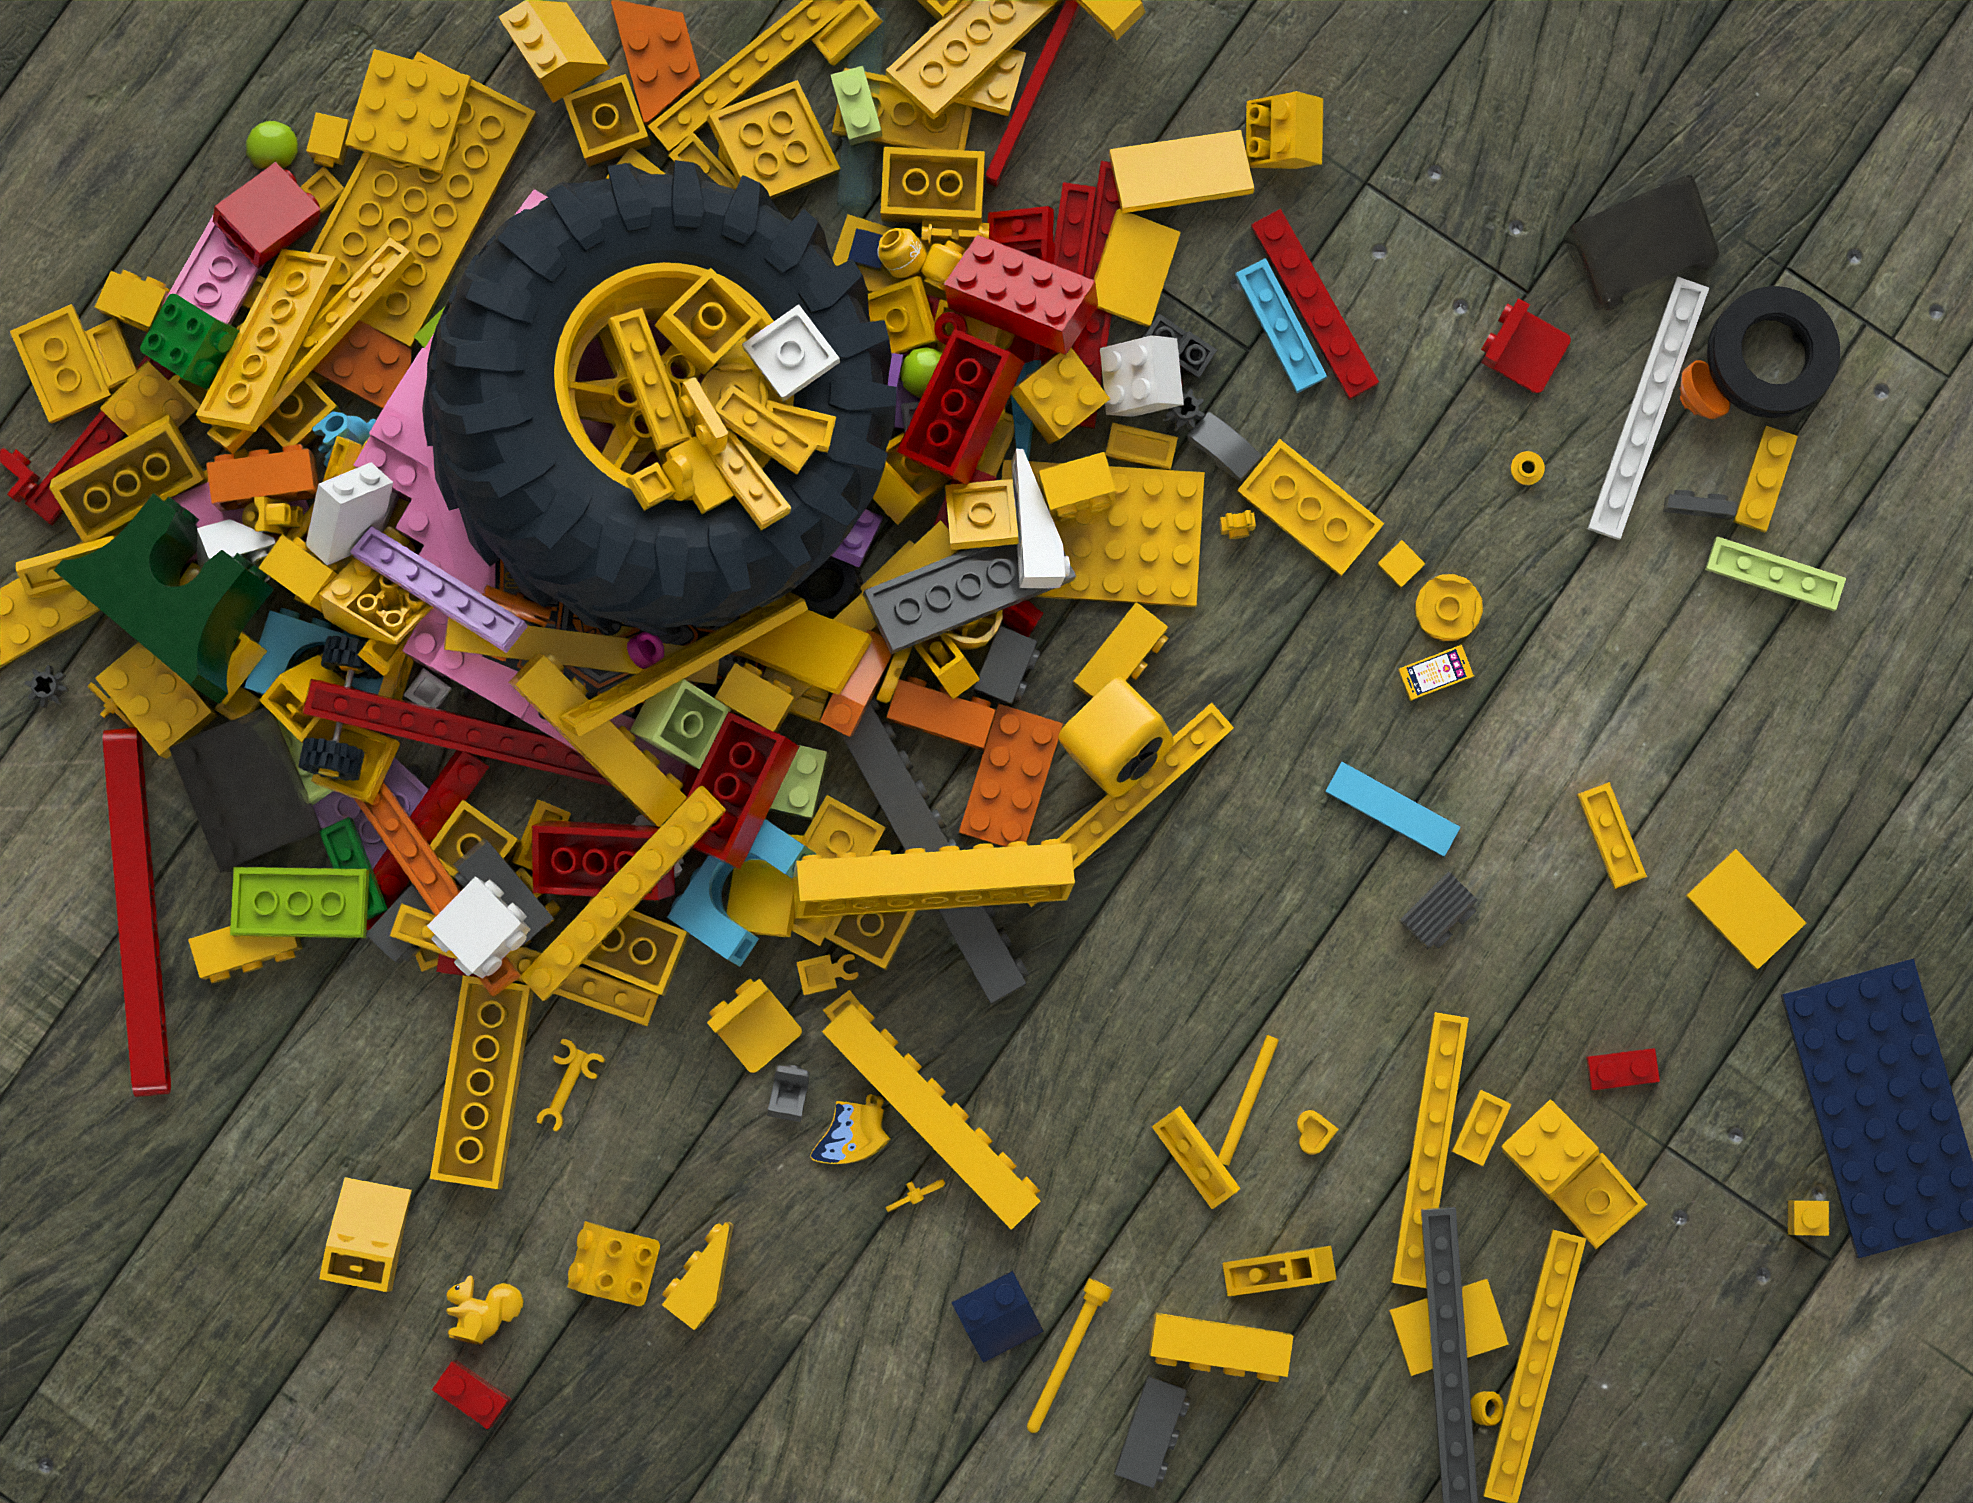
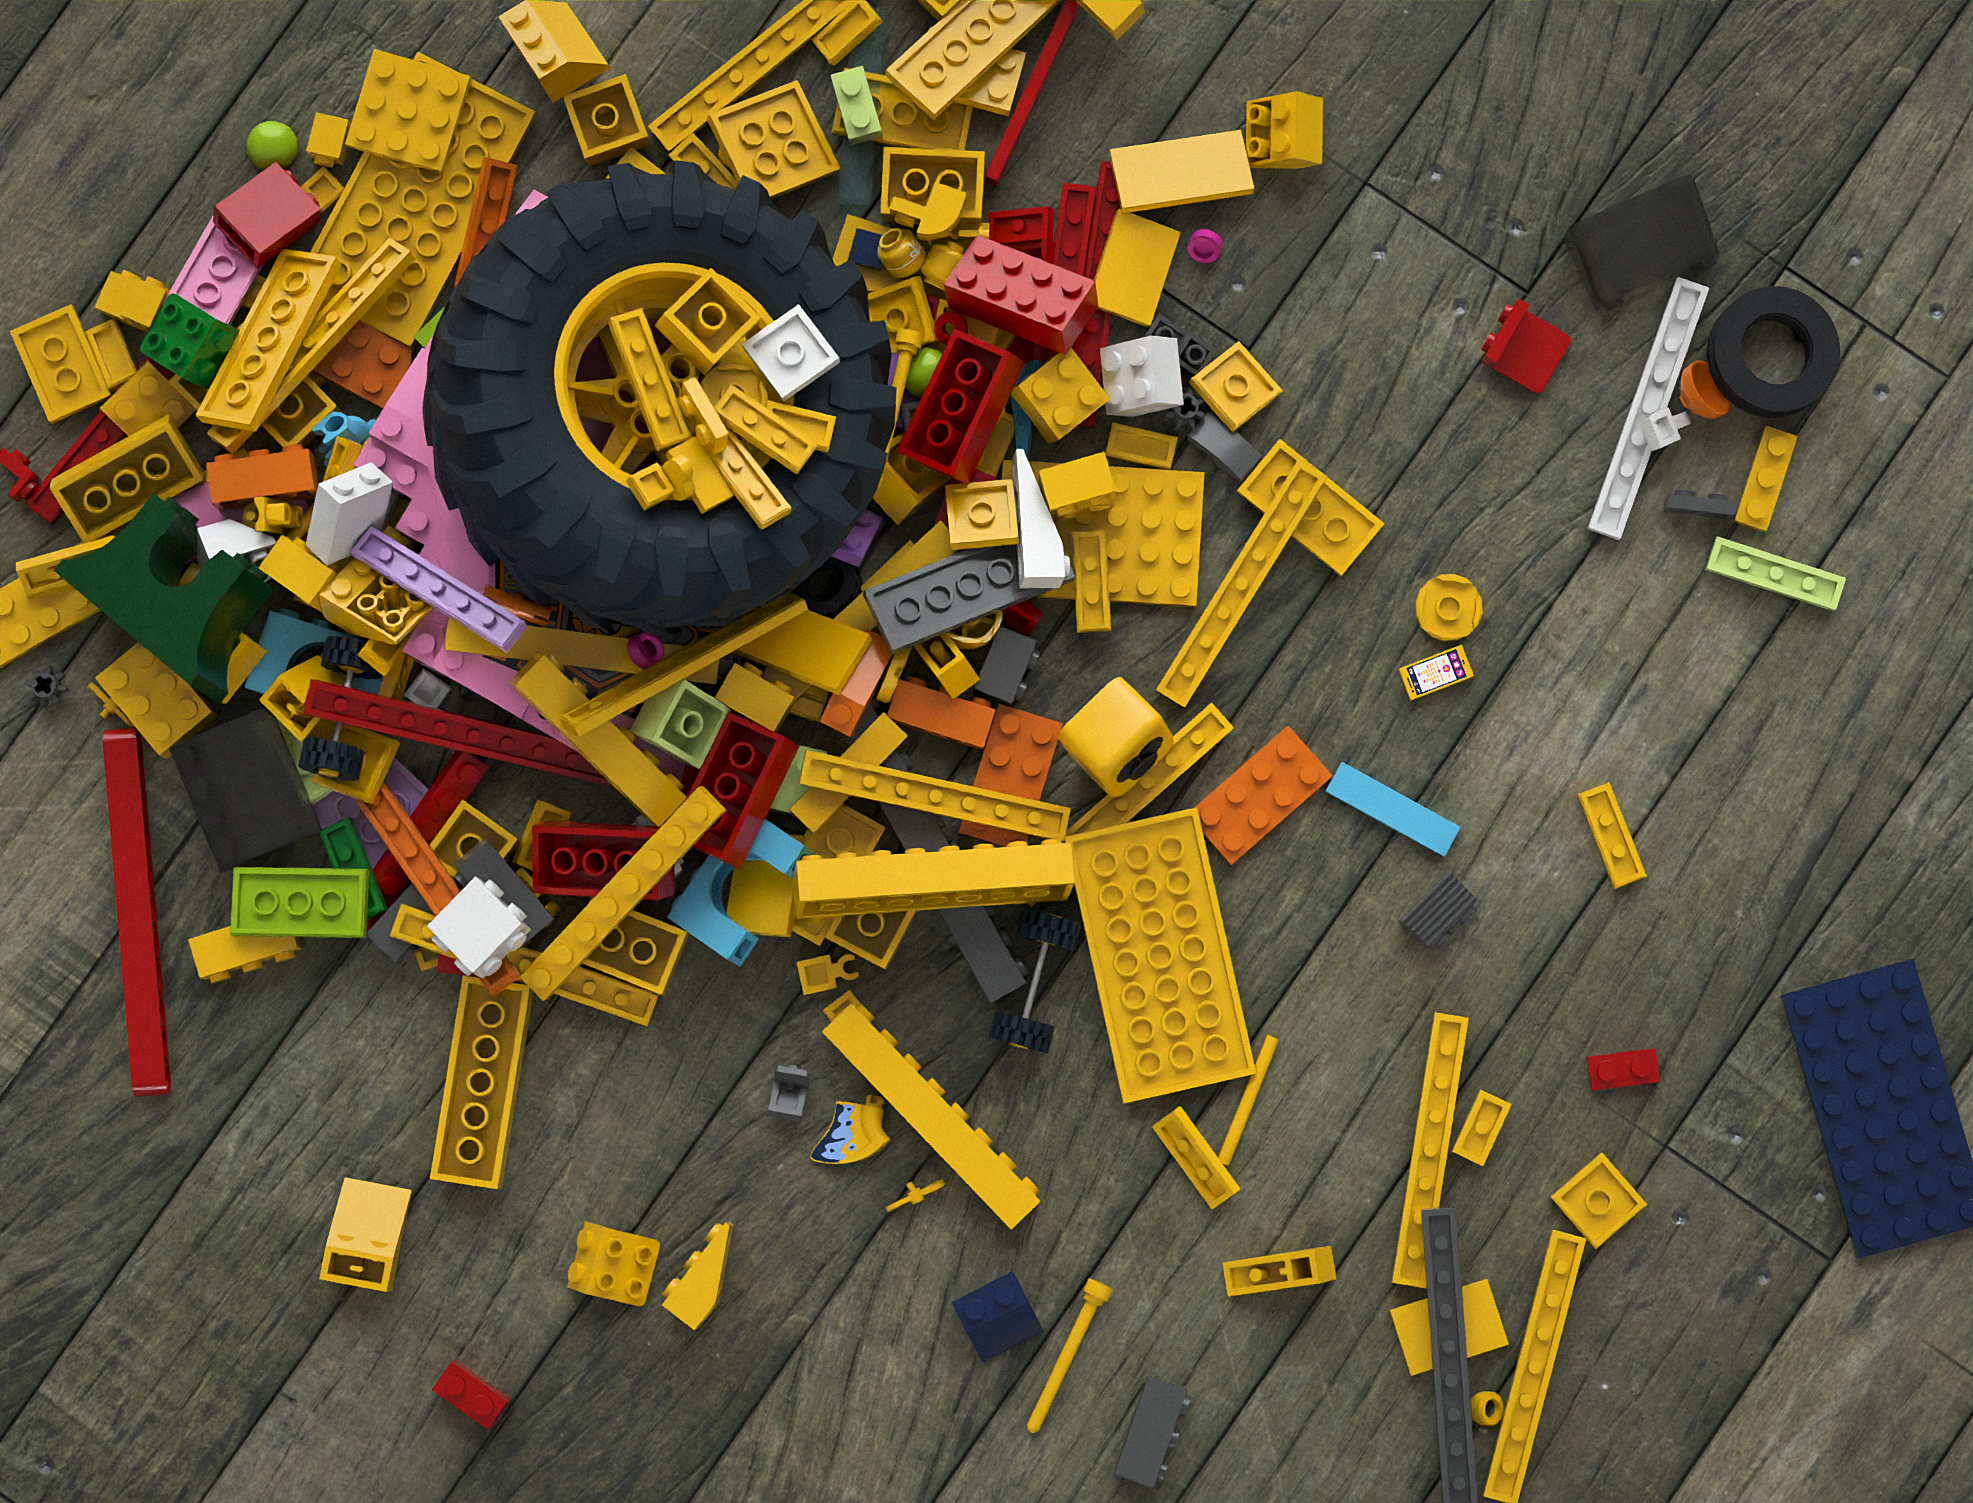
yellow tile [214,686,261,728] -> none
yellow animal [446,1275,524,1345] -> none
yellow bar [537,1039,606,1132] -> none
orange wing [611,0,701,125] -> none
yellow bracket [707,978,802,1073] -> none
yellow brick [1073,602,1169,699] -> none
yellow brick [1149,1313,1294,1382] -> none
yellow plate [1219,510,1256,539] -> none
medium azure plate [1235,258,1327,394] -> none
red plate [1251,208,1379,400] -> none
yellow tile [1297,1110,1339,1155] -> none
yellow tile [1377,540,1425,588] -> none
yellow brick [1501,1099,1600,1201] -> none
yellow plate [1511,451,1545,485] -> none
yellow tile [1686,849,1806,970] -> none
yellow brick [1788,1200,1829,1236] -> none
none -> orange tile [454,157,518,287]
none -> yellow tile [788,712,908,834]
none -> yellow plate [798,750,1071,842]
none -> yellow piece [878,329,924,488]
none -> yellow brick [889,182,967,241]
none -> black axle [989,909,1082,1053]
none -> yellow plate [1064,807,1257,1103]
none -> yellow tile [1071,529,1111,633]
none -> yellow plate [1156,459,1327,708]
none -> dark pink tile [1187,229,1223,263]
none -> yellow tile [1188,341,1283,433]
none -> orange plate [1194,726,1333,866]
none -> white plate [1639,408,1691,451]

